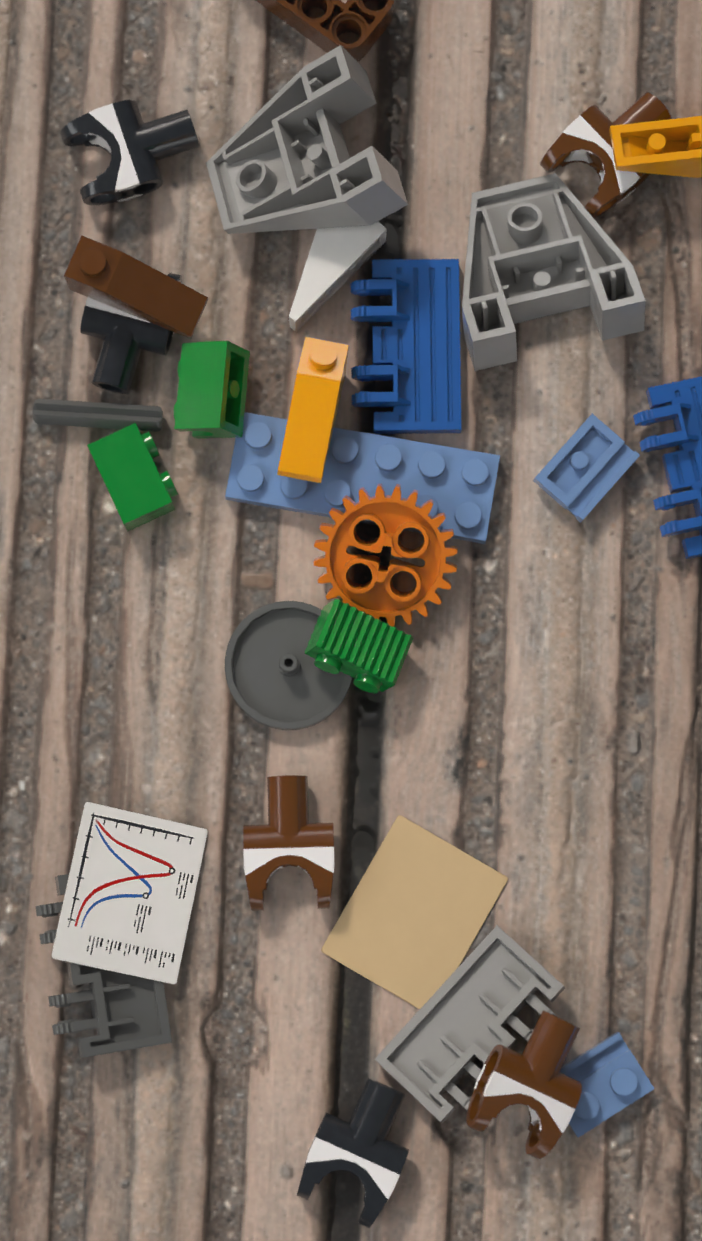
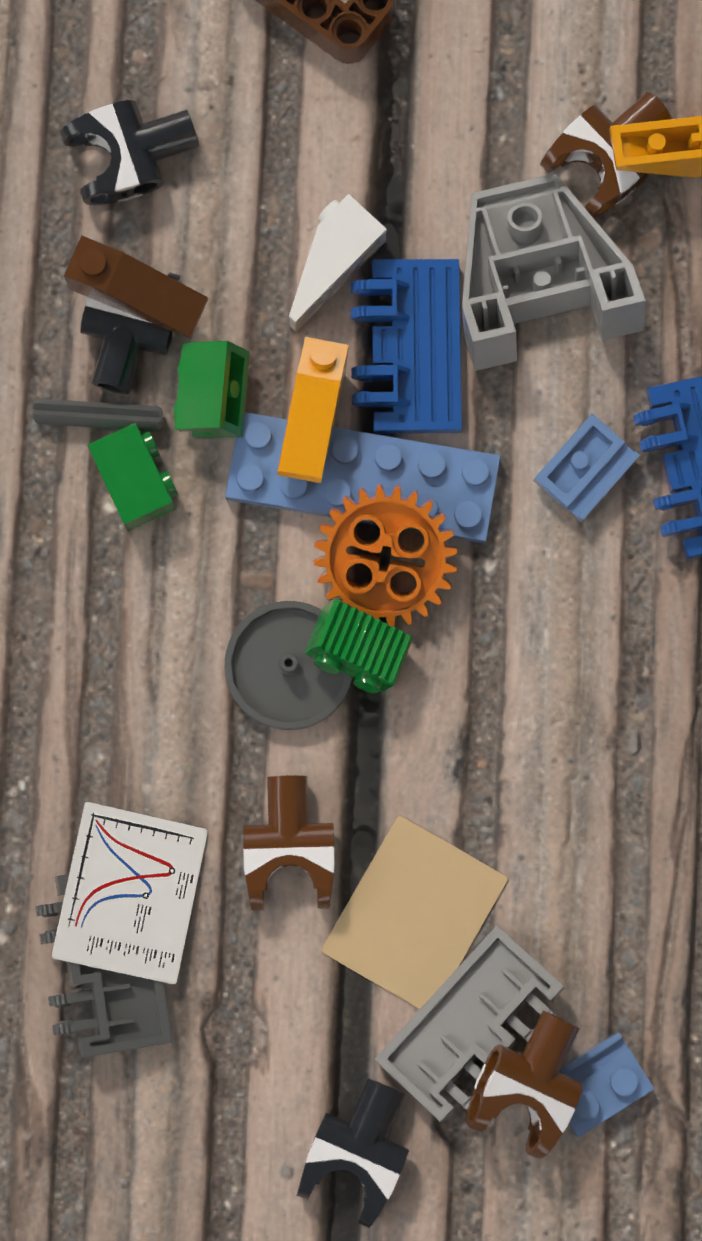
light grey wedge [206,45,408,234] -> none

